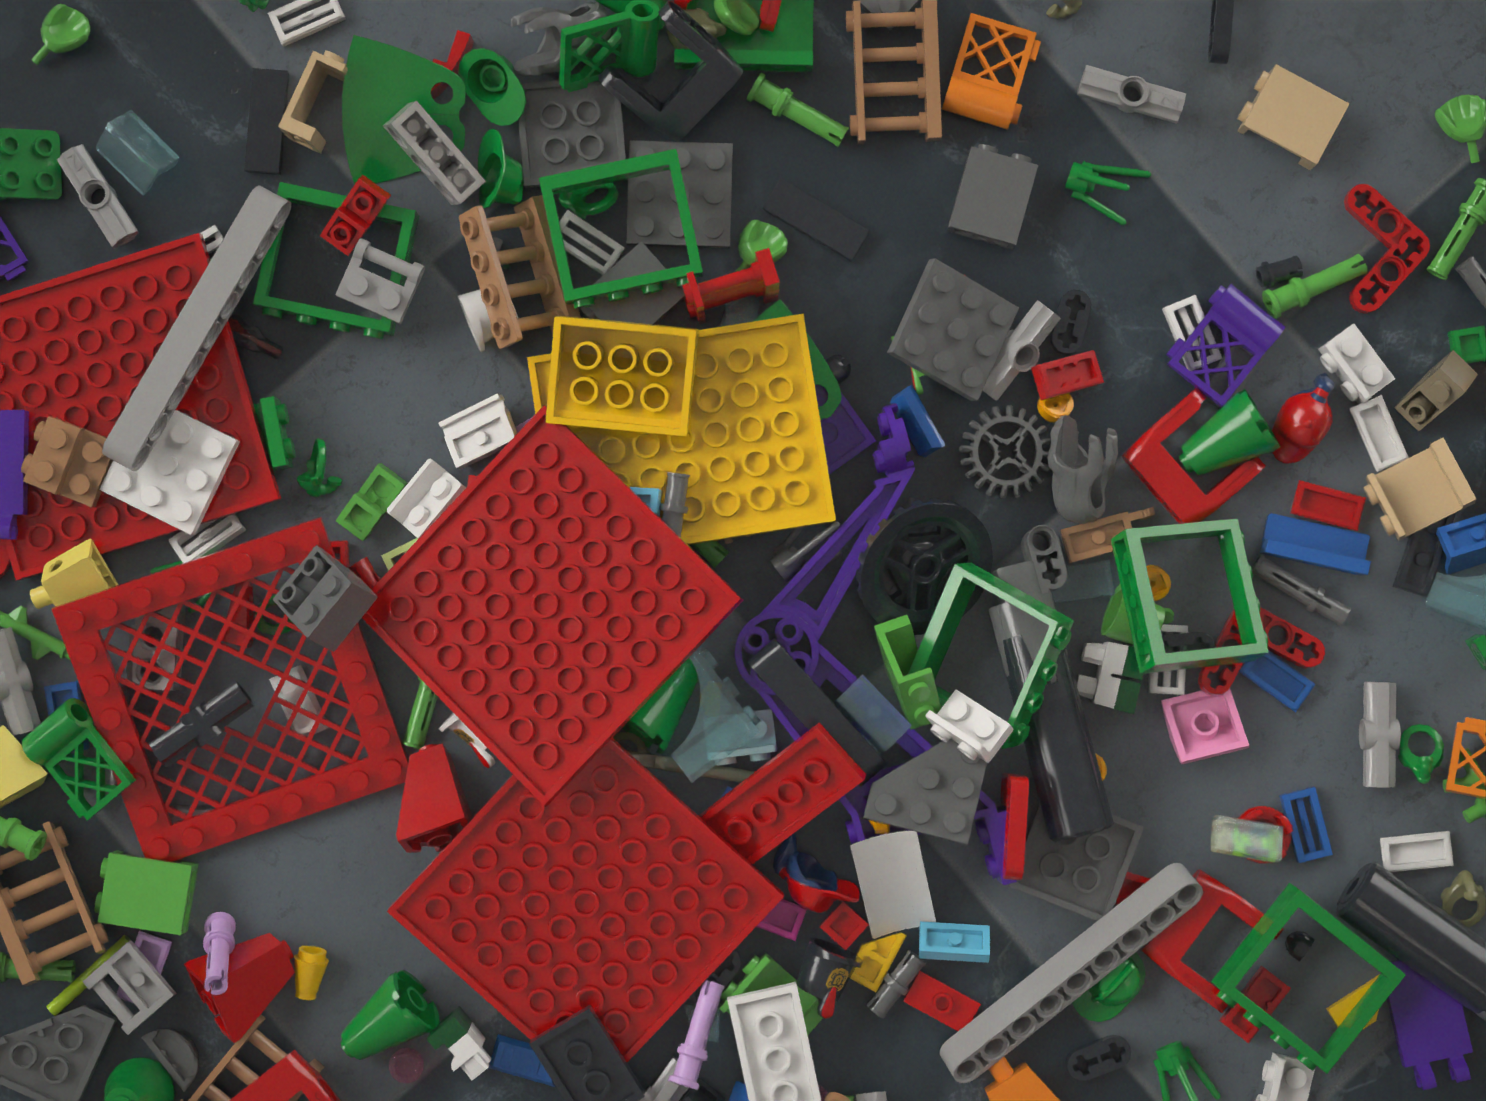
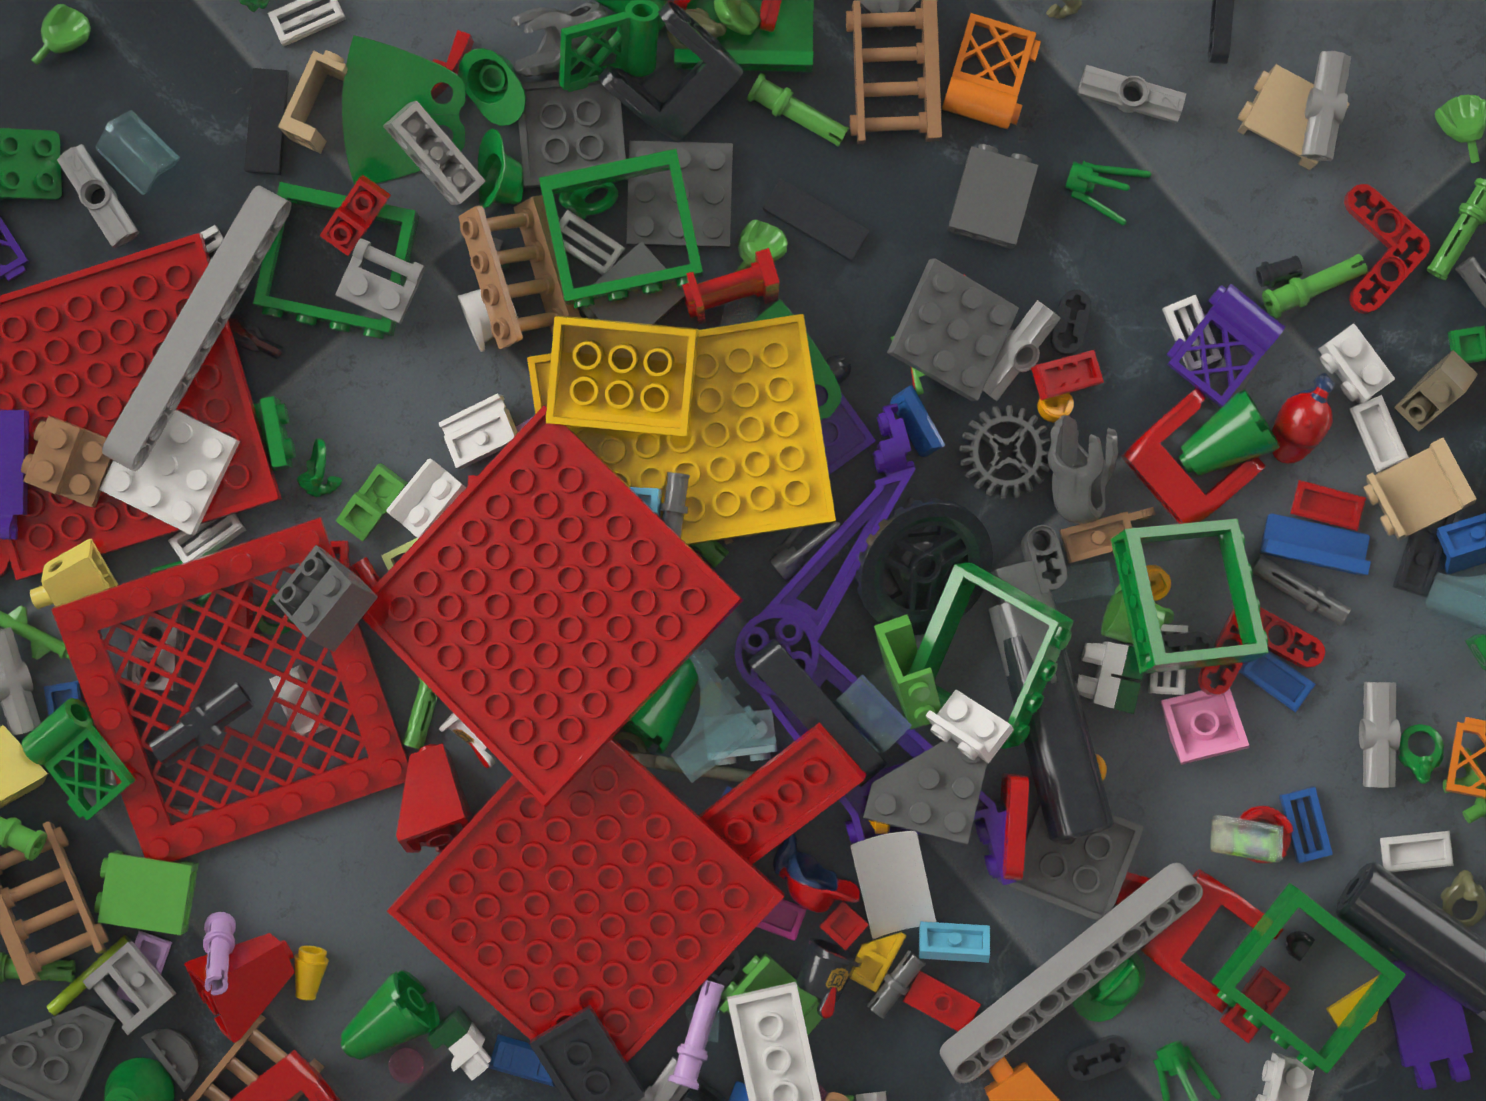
none -> light grey piece [1301,51,1351,161]

